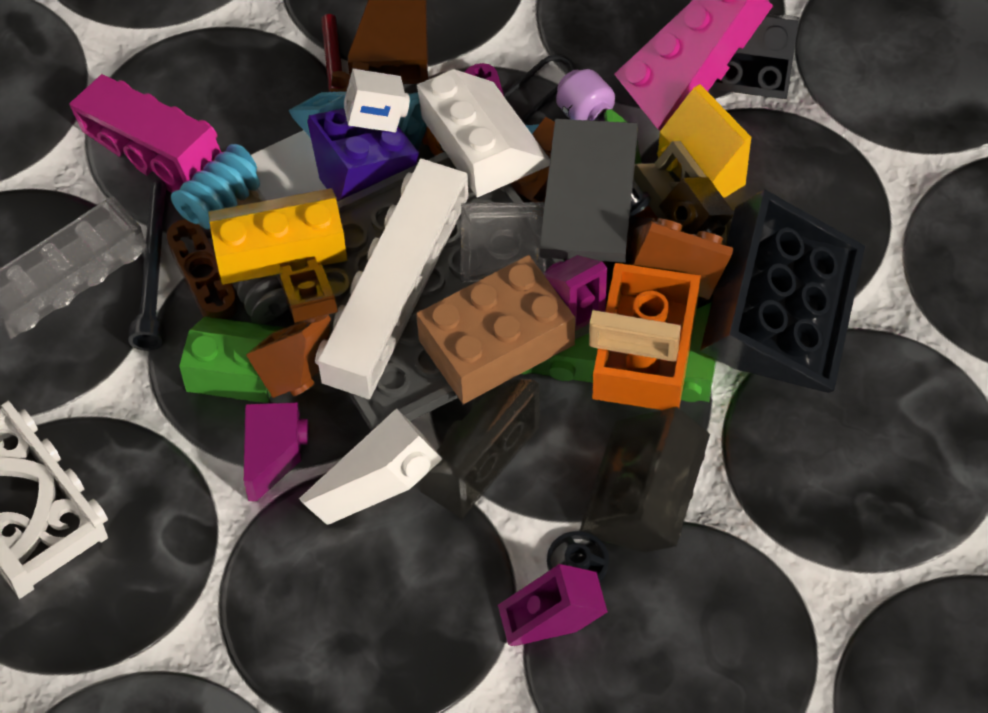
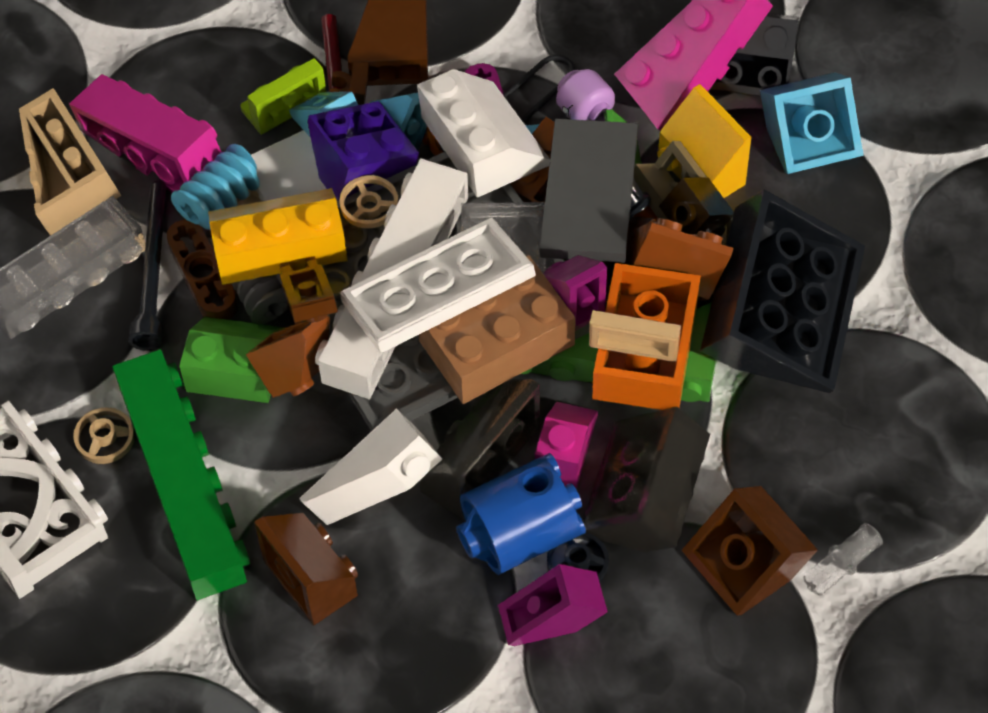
magenta slope [243,403,309,501] -> none
white brick [343,69,410,132] -> none
none -> tan wedge [19,88,121,238]
none -> tan piece [73,407,135,464]
none -> green brick [112,349,251,601]
none -> lime bracket [240,58,326,135]
none -> reddish brown slope [254,513,358,625]
none -> tan piece [339,175,399,228]
none -> white tile [339,217,536,353]
none -> blue cylinder [456,453,586,575]
none -> dark pink slope [535,402,598,488]
none -> reddish brown slope [681,486,818,616]
none -> medium azure slope [760,72,864,174]
none -> clear axle [803,523,883,596]

